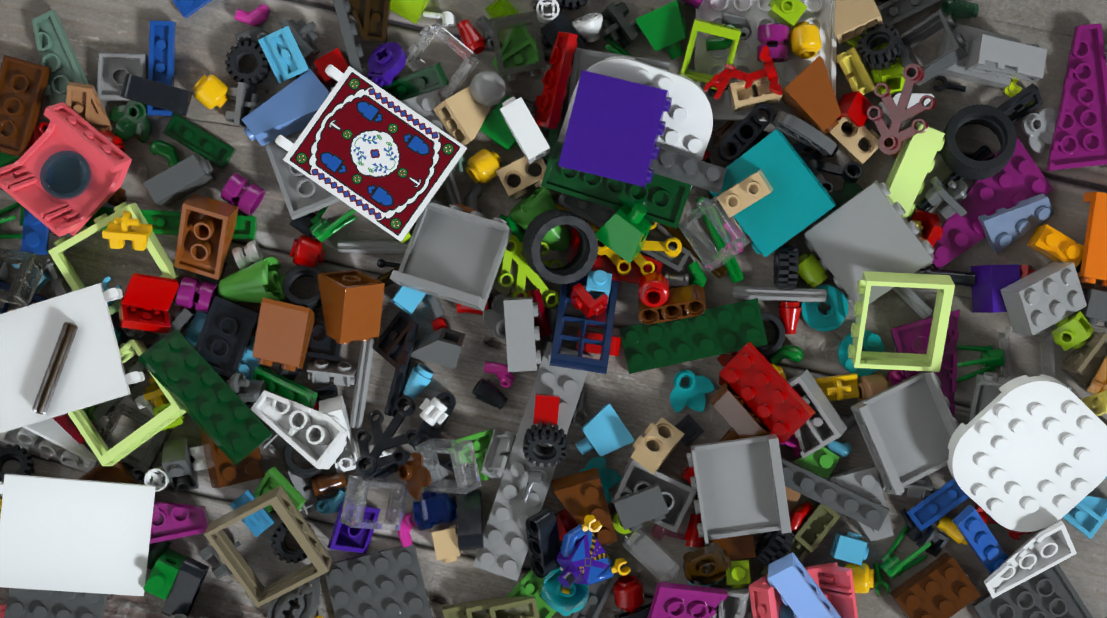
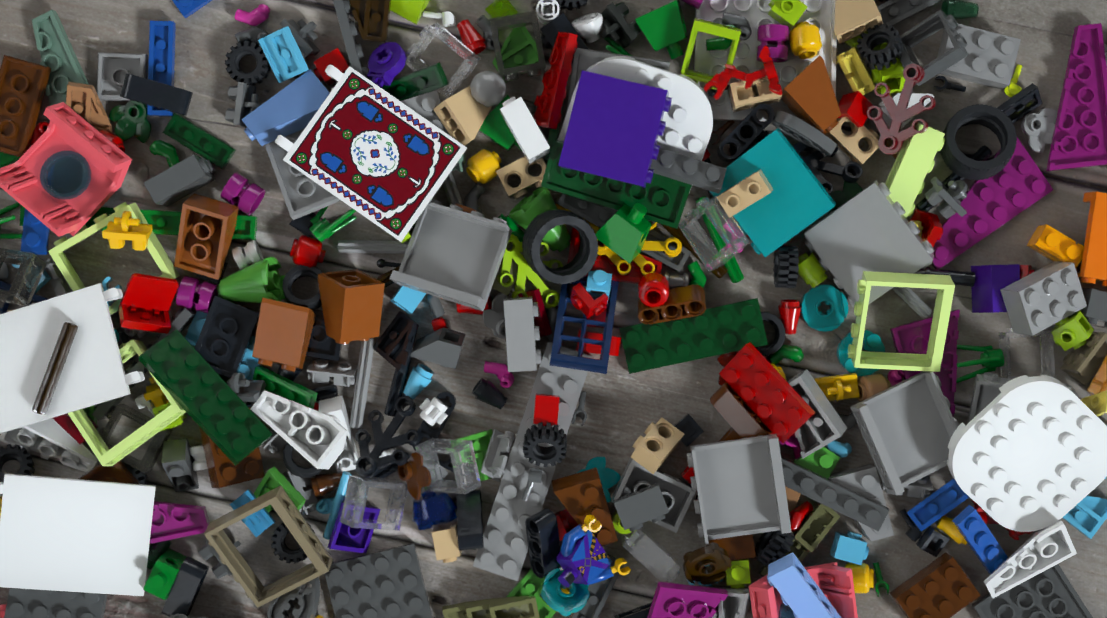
reddish brown plate [108,188,127,206] -> none
white wheel [144,466,171,492] -> none
yellow head [192,74,229,109] -> none
dark pink arm [396,513,418,548] -> none
medium azure torso [575,402,635,457] -> none
red head [613,575,645,612] -> none
clear pink hand [650,524,685,541] -> none
teal plate [670,370,714,413] -> none
red cone [684,514,705,548] -> none
light grey axle [733,286,827,303] -> none
green plant [880,526,931,580] -> none
light grey wedge [964,34,1047,82] -> none
sand blue wing [978,193,1054,254] -> none
none -> medium azure bar [323,471,352,540]

